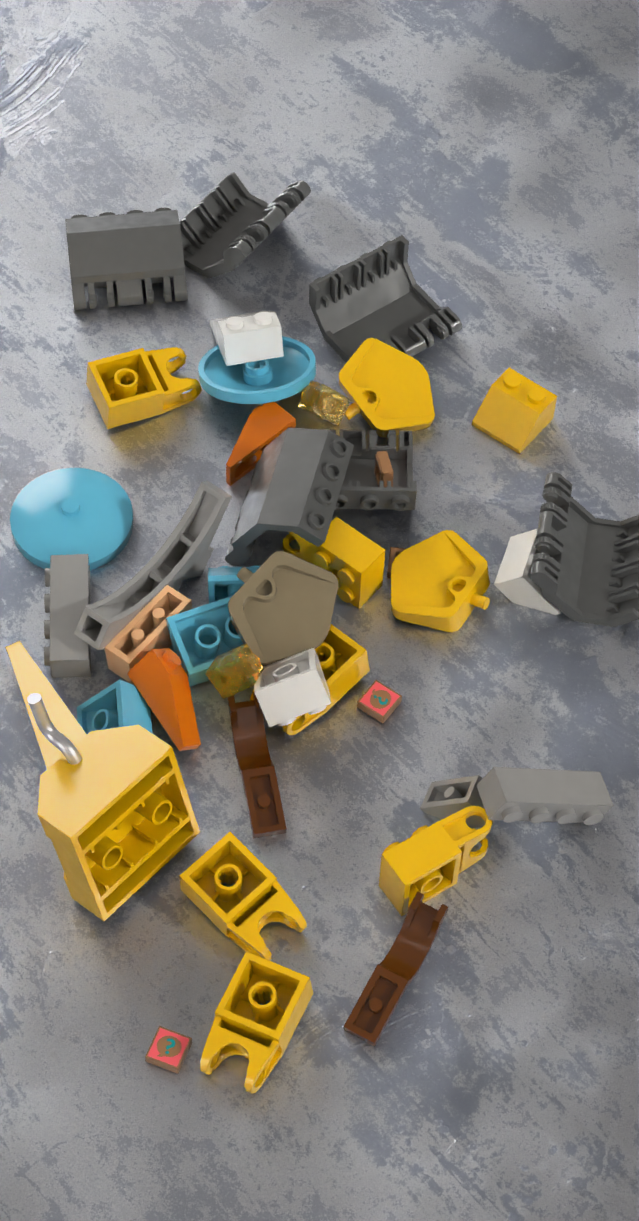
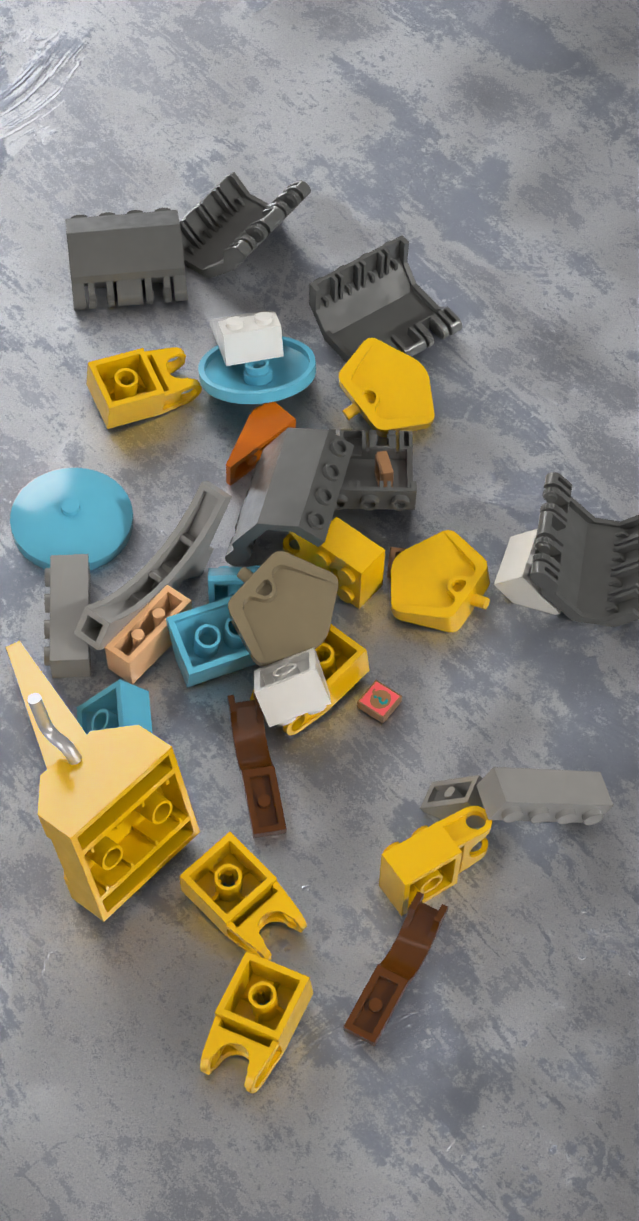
orange slope [127,648,201,751] -> none
tile [145,1026,192,1074] -> none
clear yellow brick [205,643,264,699] -> none
clear yellow brick [298,380,352,426] -> none
yellow slope [472,367,557,454] -> none

